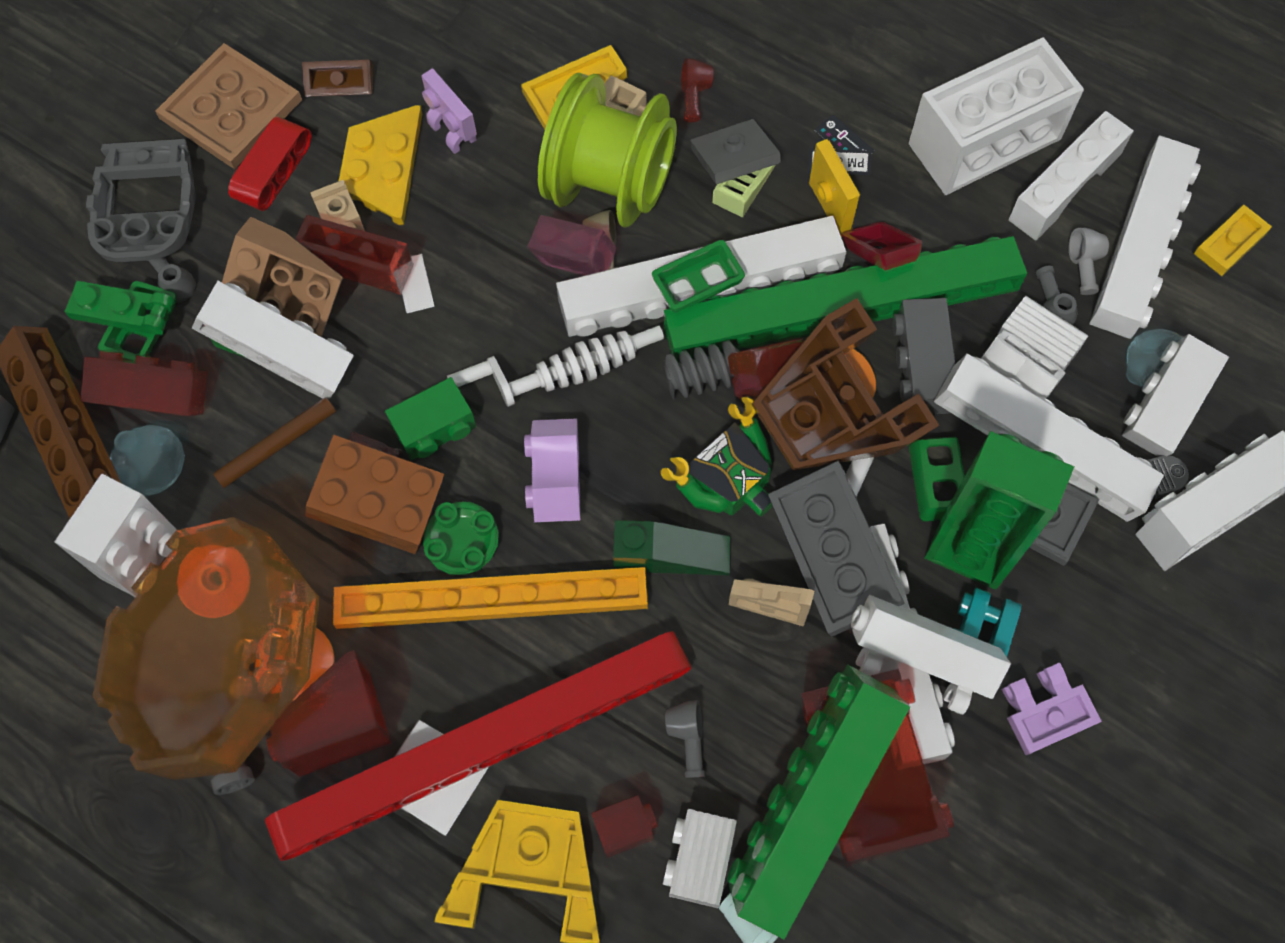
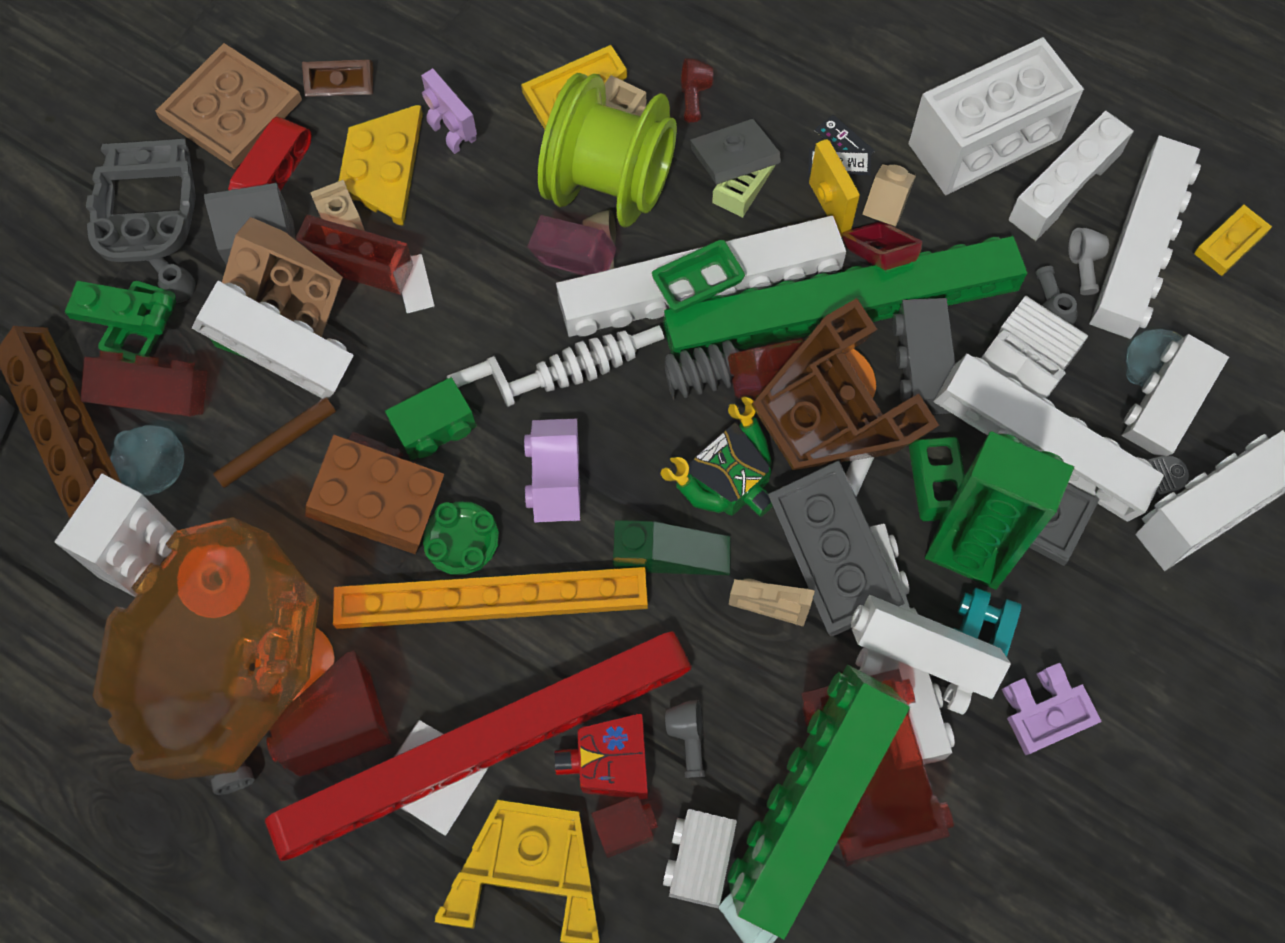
none -> dark grey slope [204,183,296,266]
none -> red torso [555,714,648,799]
none -> tan brick [862,164,916,226]

